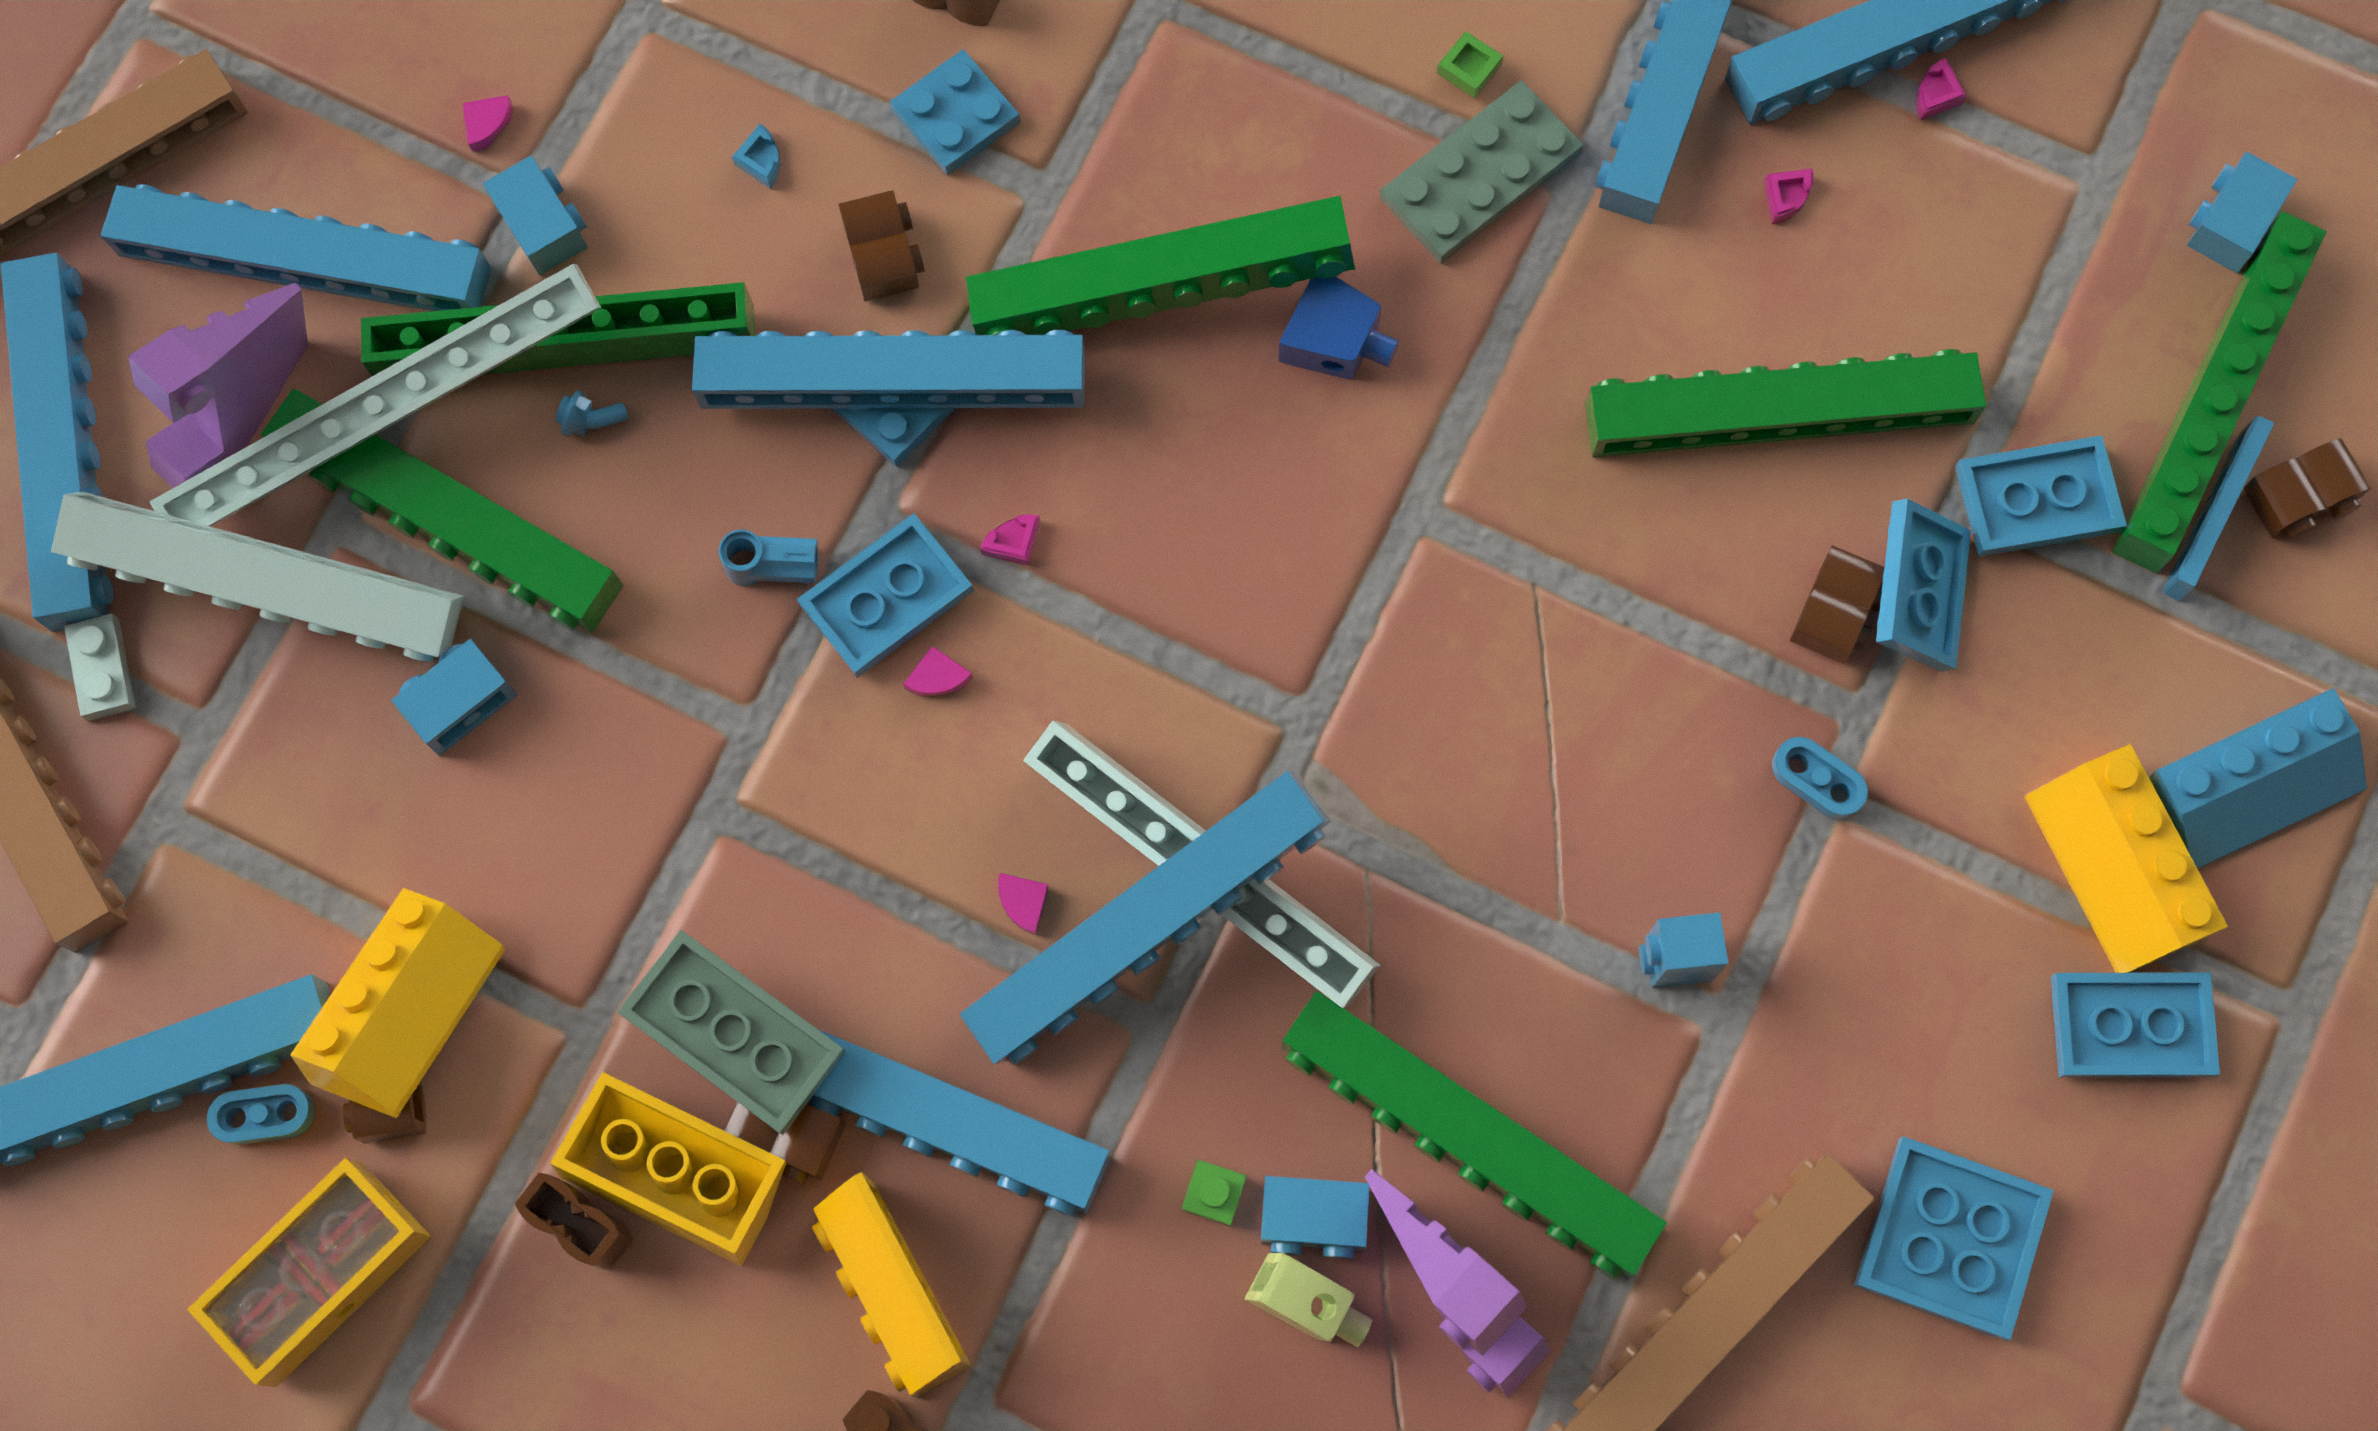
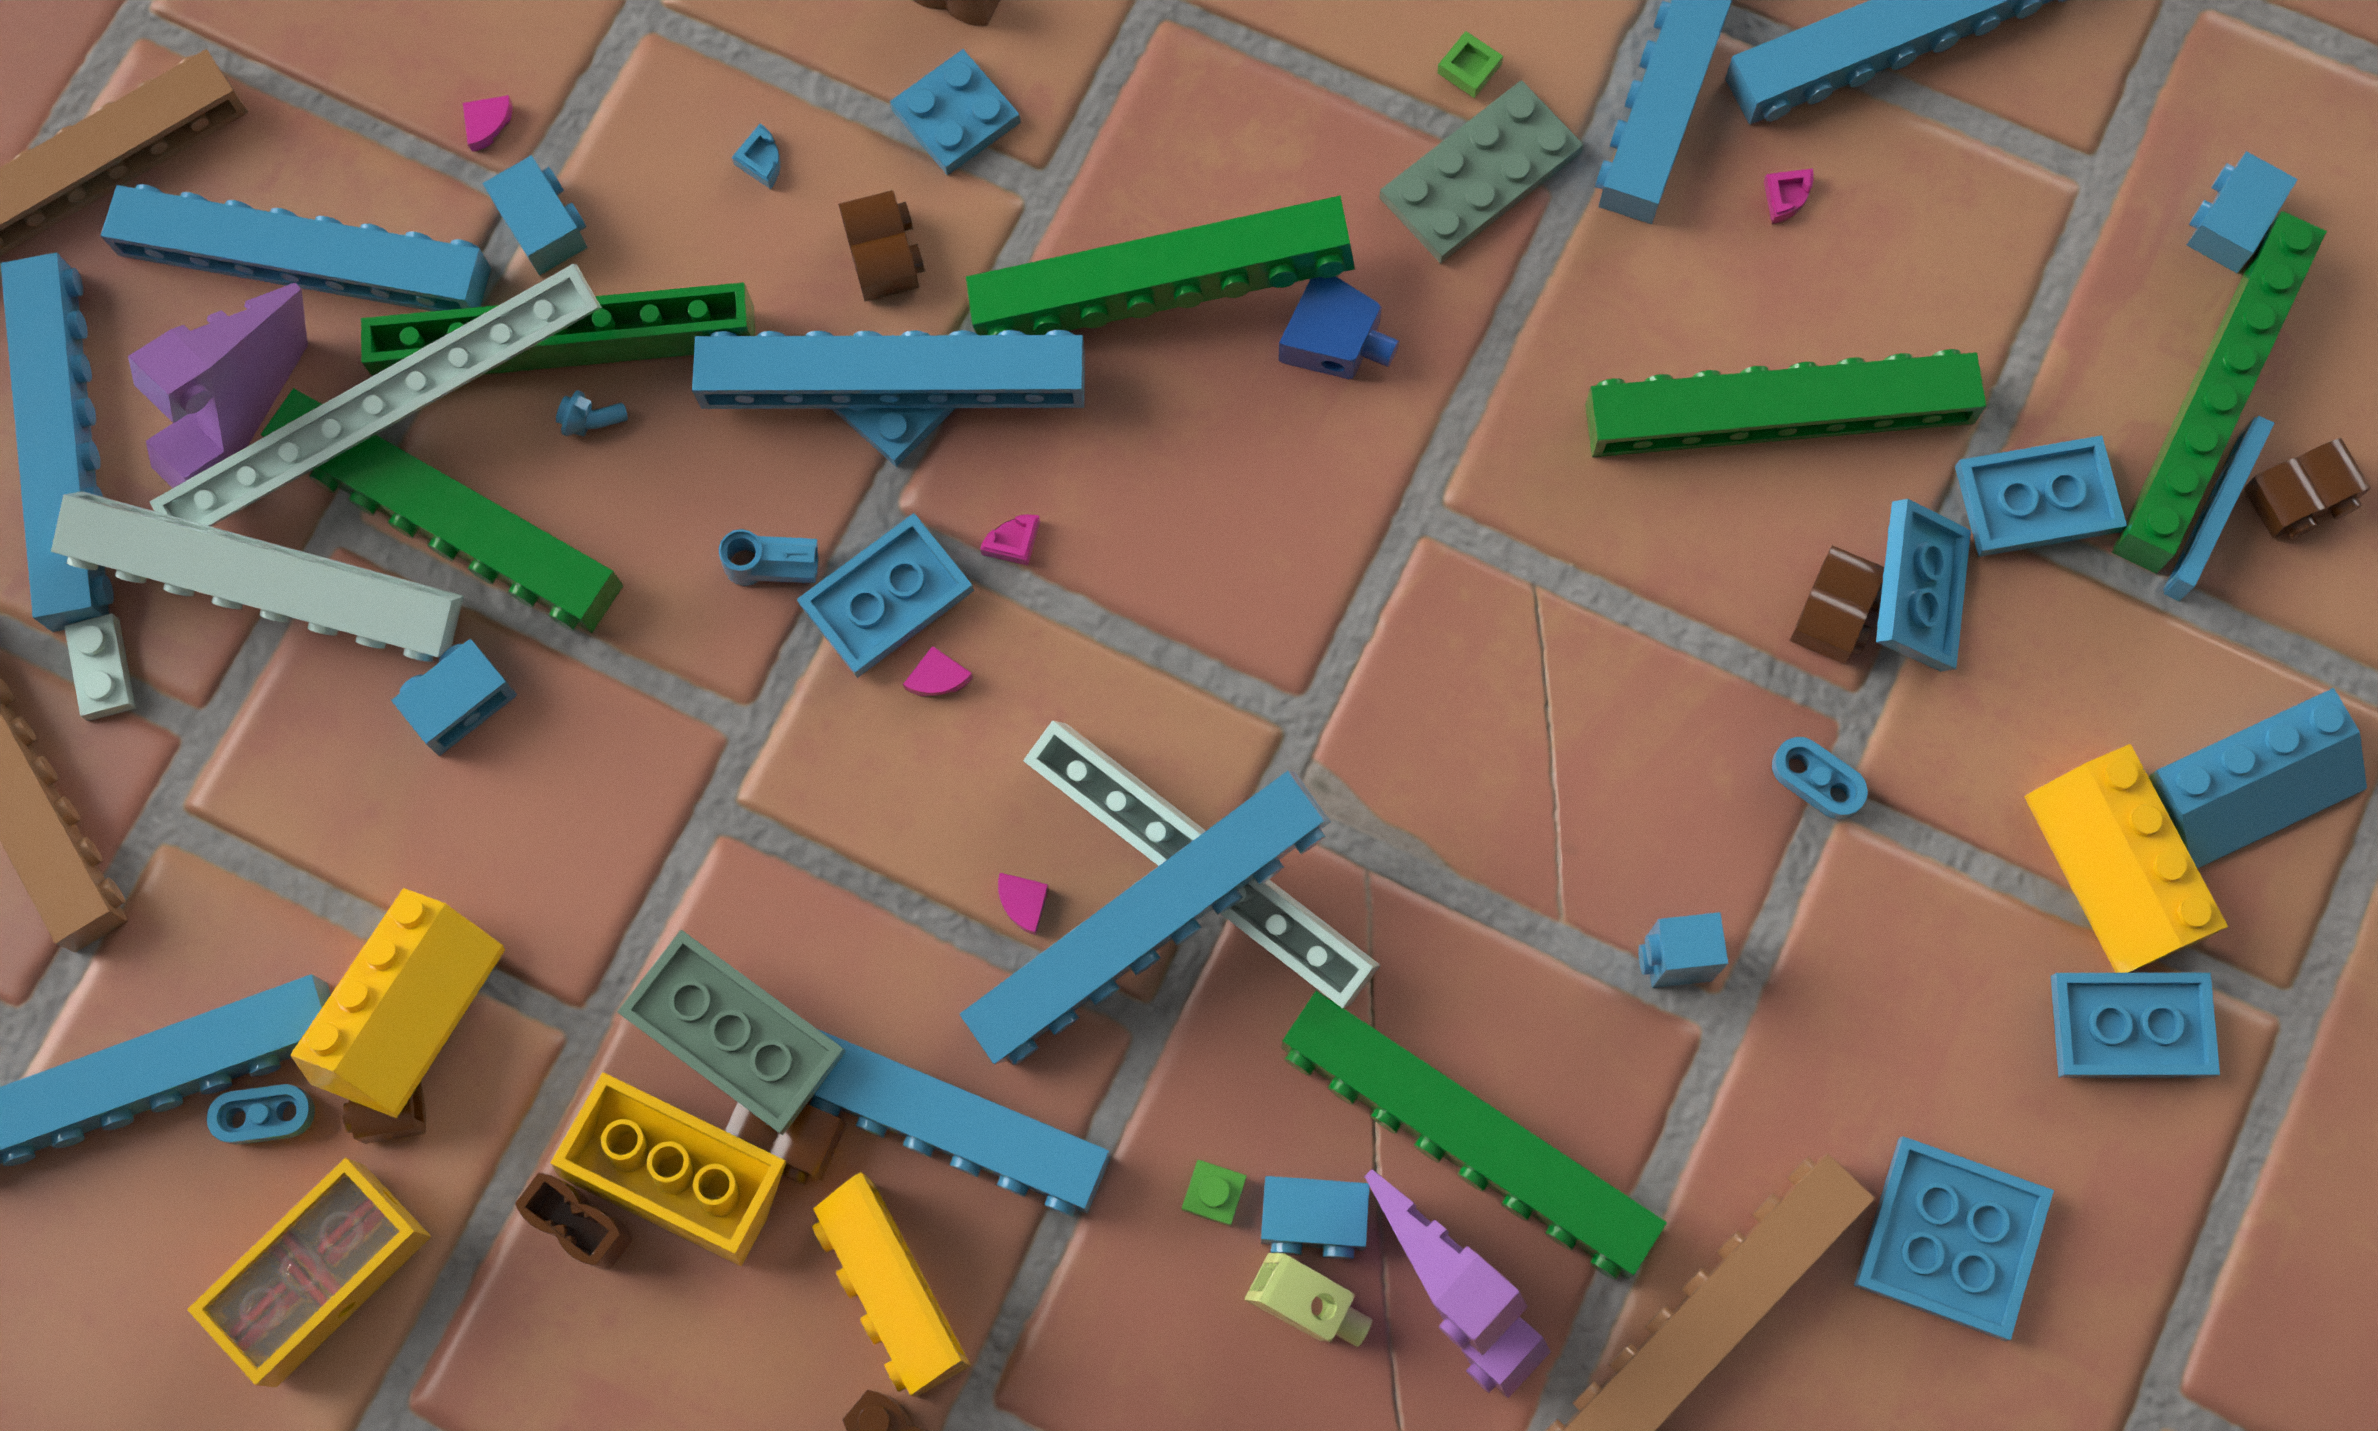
dark pink tile [1916,57,1966,120] -> none

